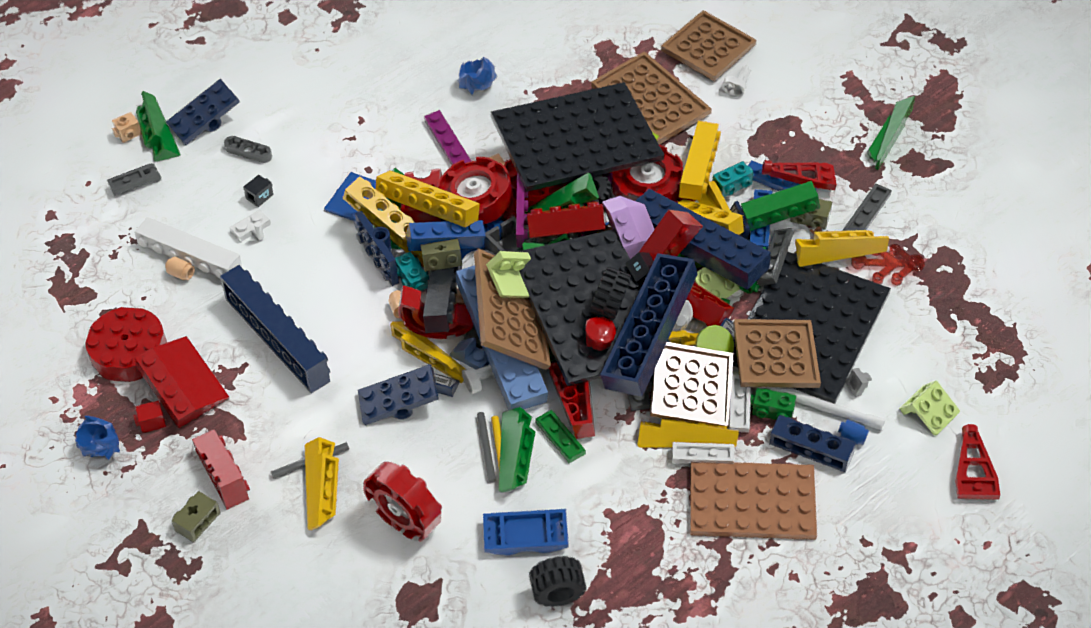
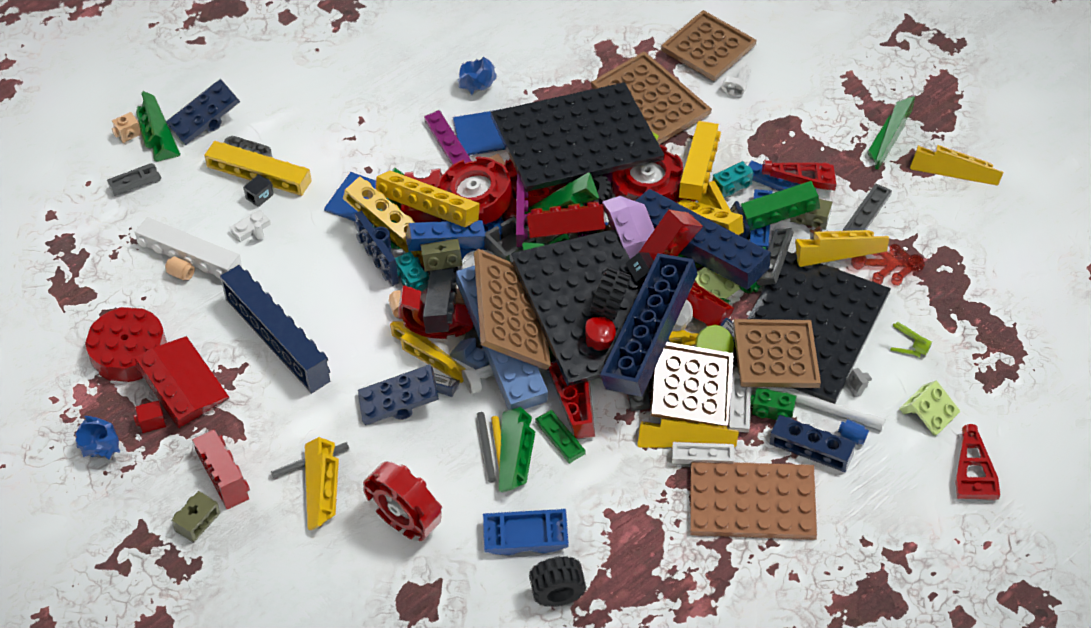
yellowish green bracket [486,251,531,298] -> none
none -> yellow brick [204,140,312,196]
none -> blue piece [453,110,506,156]
none -> lime plant [890,322,932,357]
none -> yellow wedge [910,145,1004,186]

